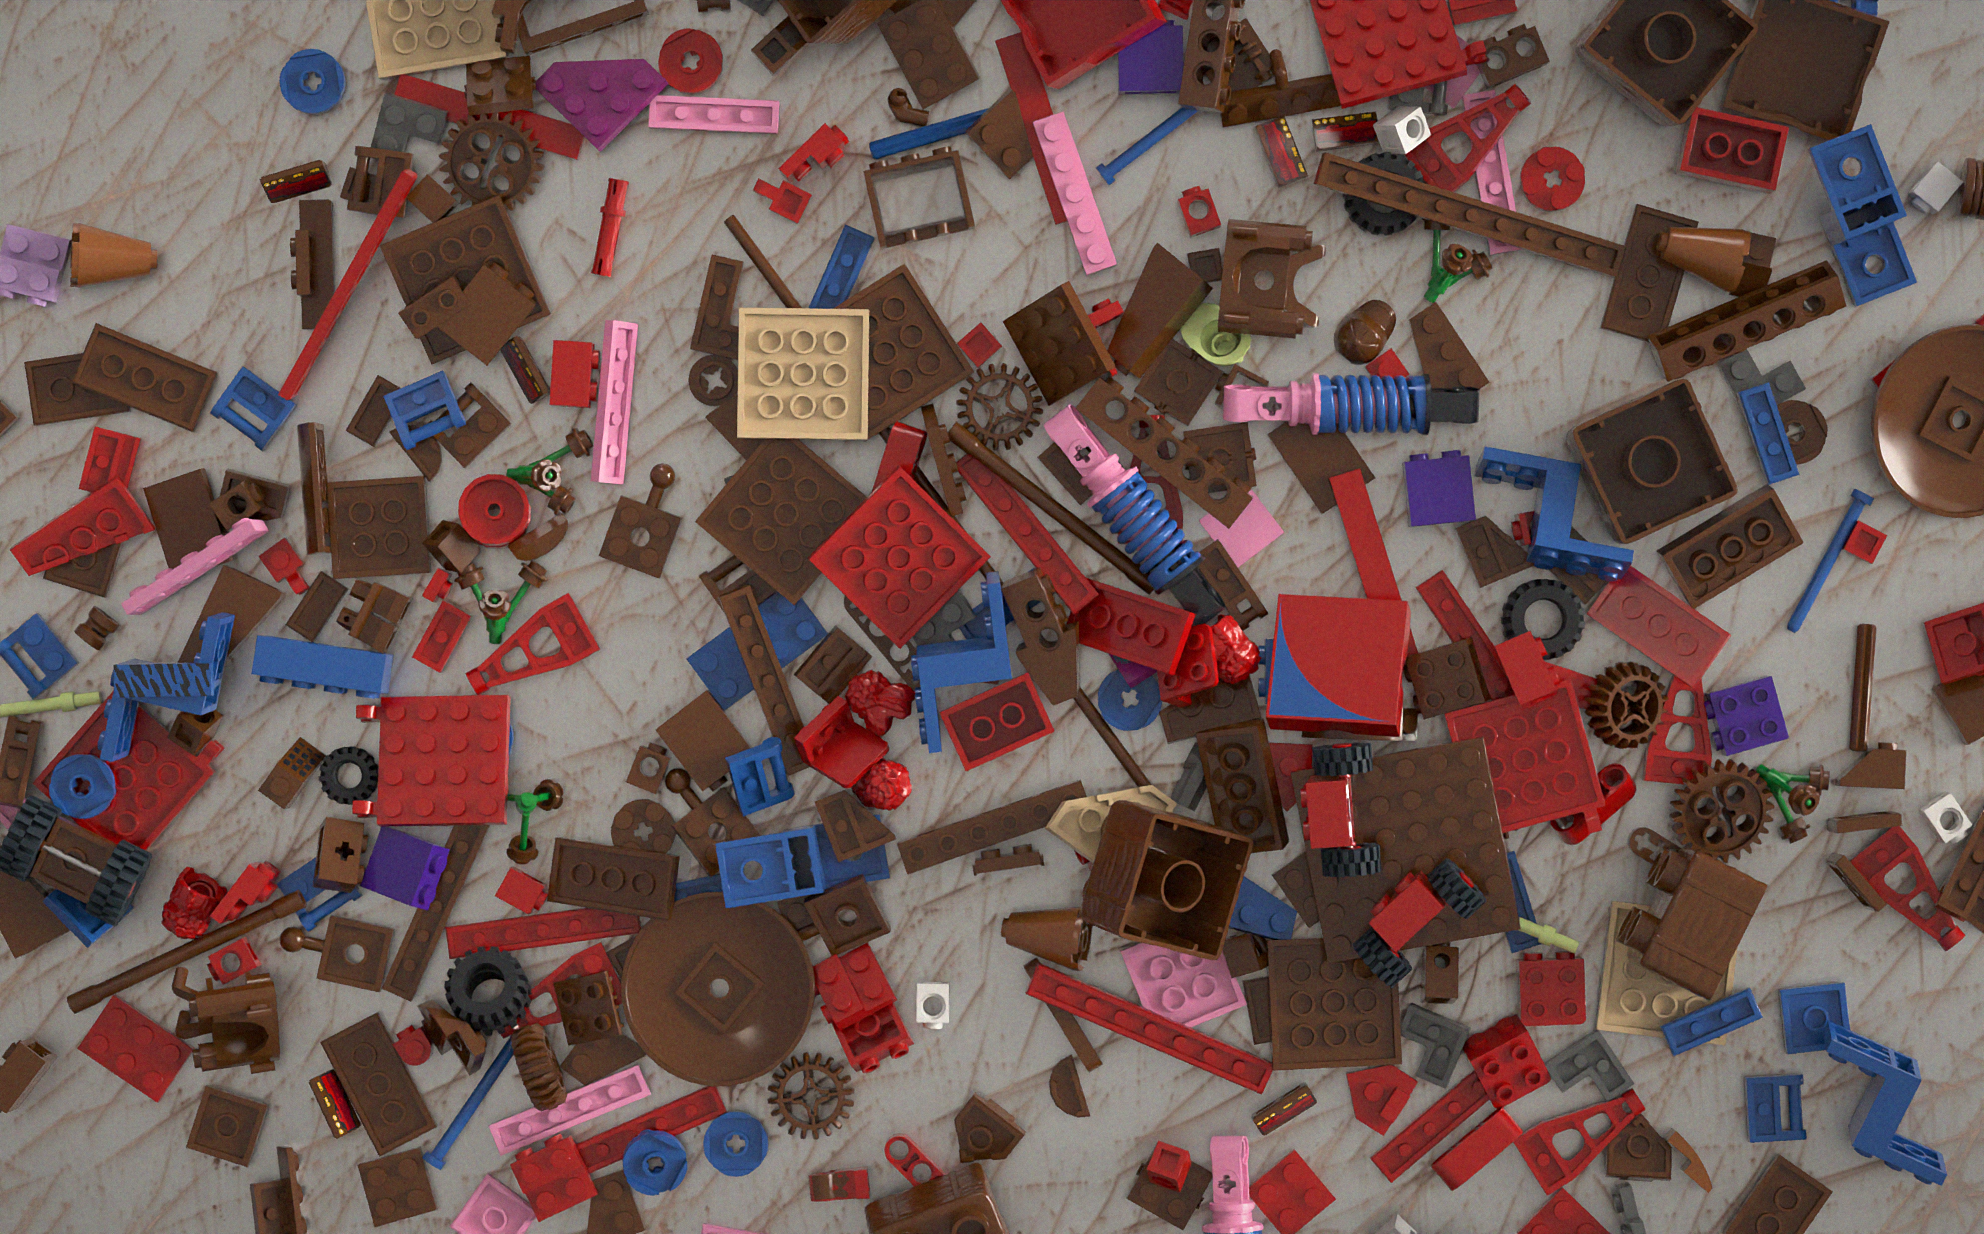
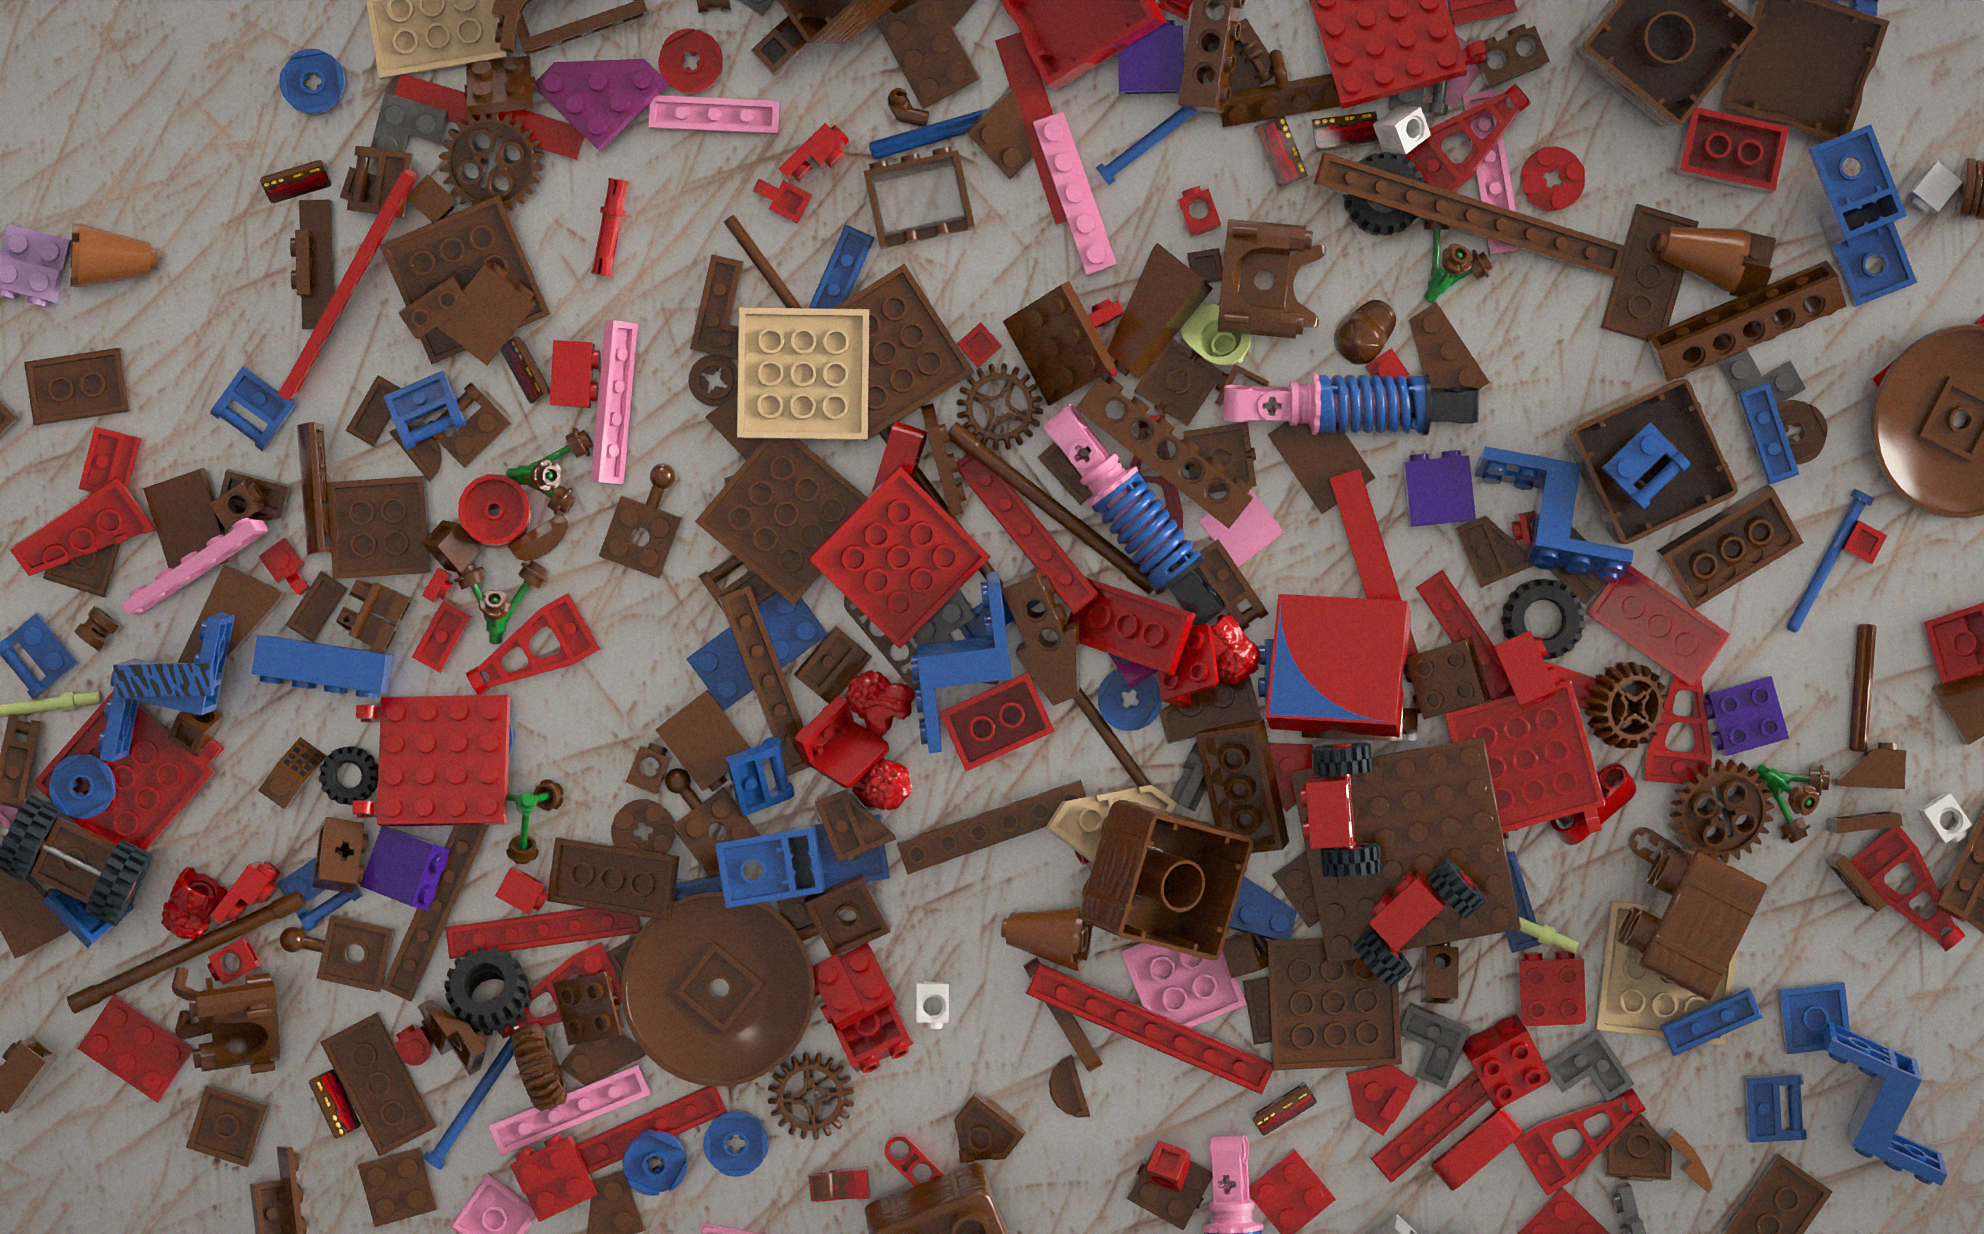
reddish brown tile [71,323,217,432] -> none
reddish brown plate [972,844,1045,876] -> none
none -> blue plate [1602,422,1691,510]

